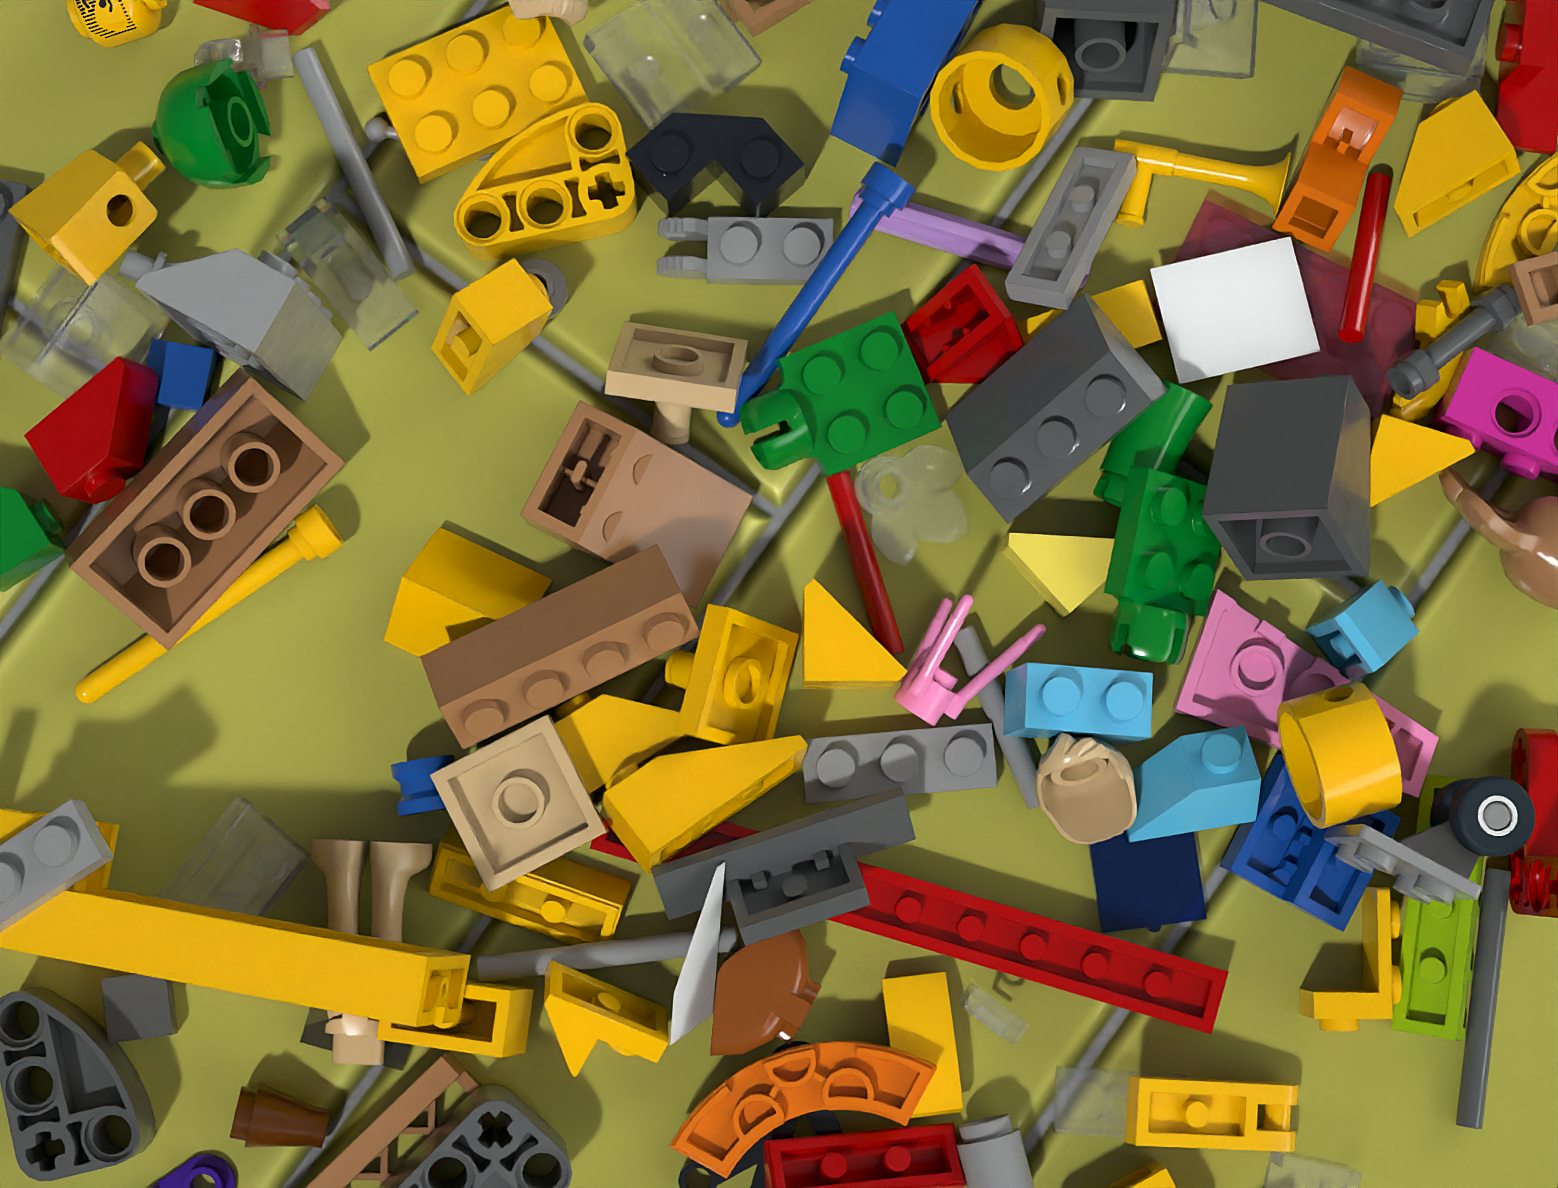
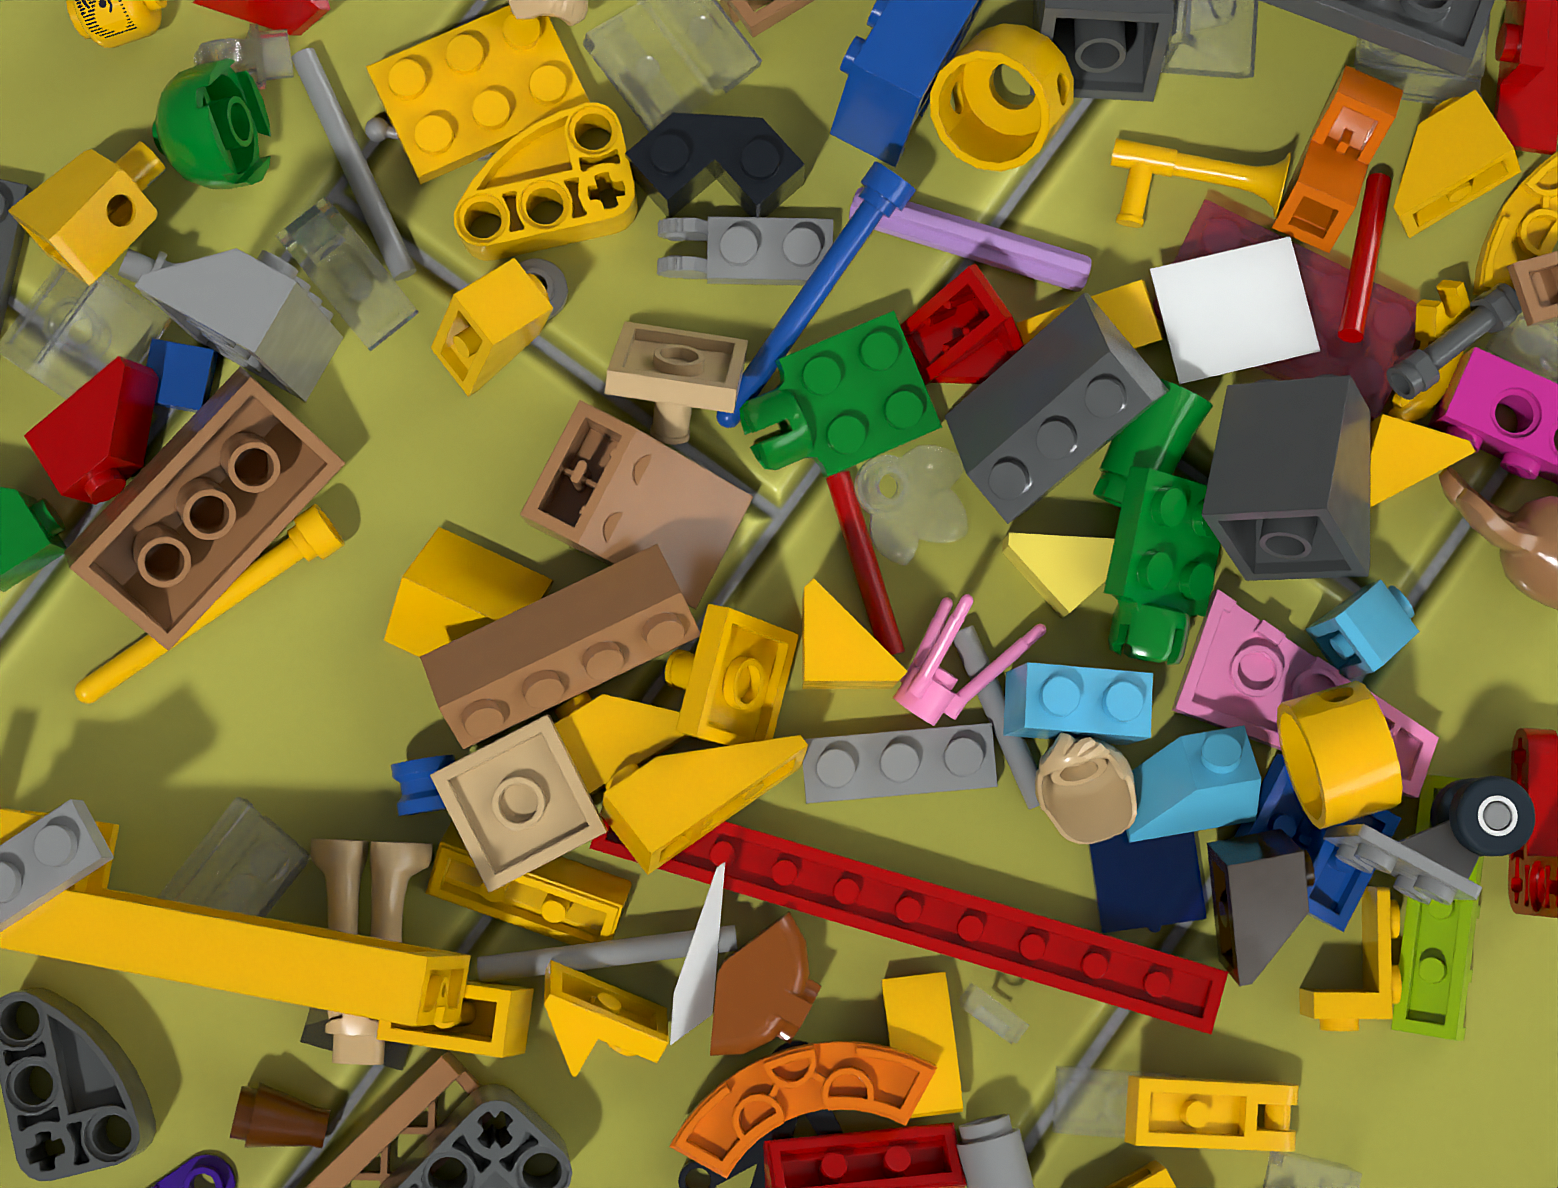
dark grey tile [101,974,178,1043] -> none
dark grey bracket [651,786,916,946] -> none
light grey plate [1004,146,1137,310] -> none
dark grey bar [1456,868,1512,1129] -> none
none -> dark brown slope [1207,829,1315,987]

